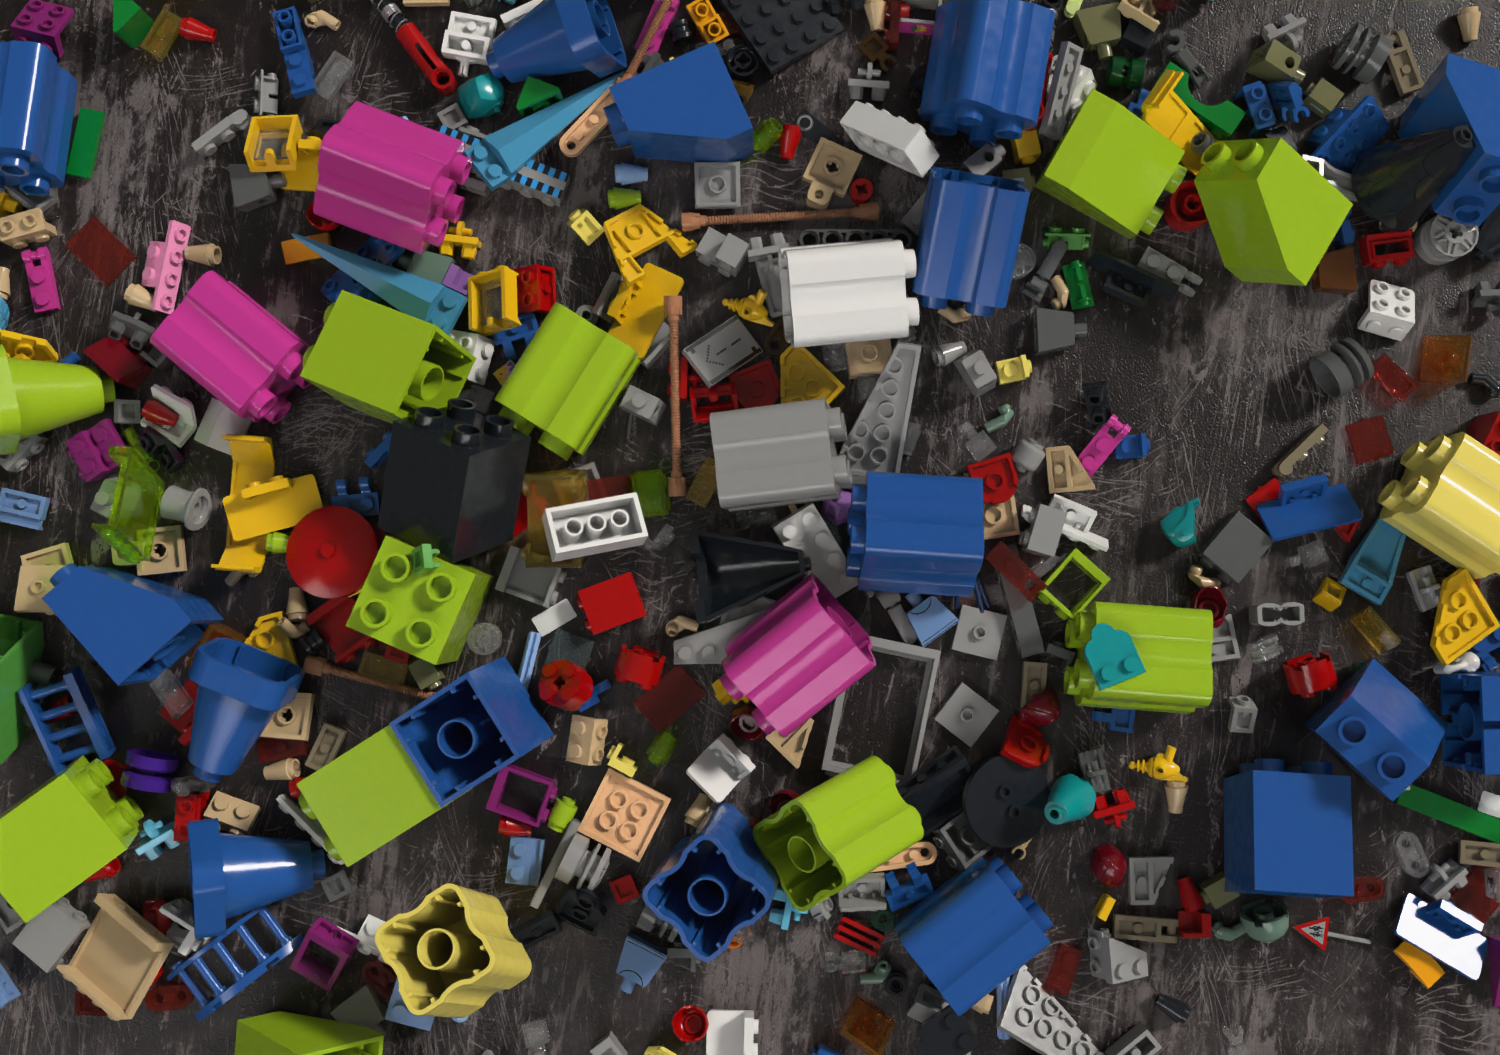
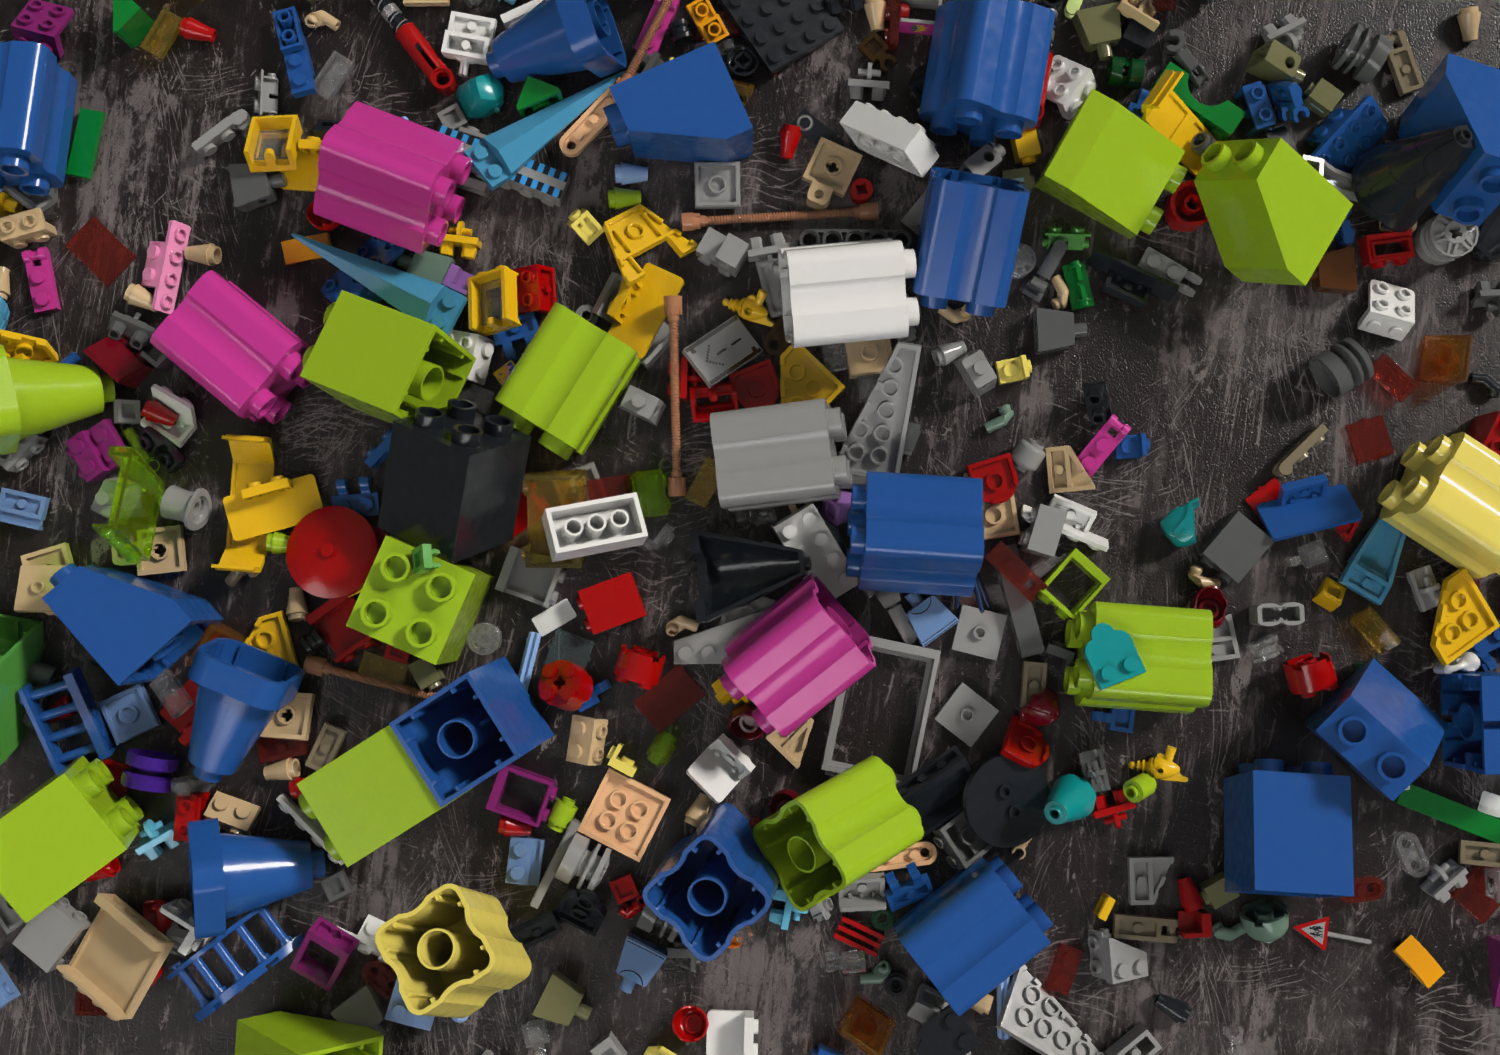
clear red plate [145,983,195,1012] -> none
white slope [194,397,253,456] -> none
tan arm [277,617,311,639] -> none
clear neon green brick [753,117,783,152] -> none
clear plate [958,421,997,462] -> none
light grey plate [1039,41,1084,140] -> none
dark red hair [1091,844,1127,890] -> none
tan cone [1164,781,1188,814] -> none
light grey bracket [1227,695,1258,733] -> none
bracket [1394,894,1488,980] -> none
none -> medium blue plate [98,683,162,745]
none -> olive torso [532,969,593,1026]
none -> red arm [618,895,645,919]
none -> lime brick [1123,773,1157,803]

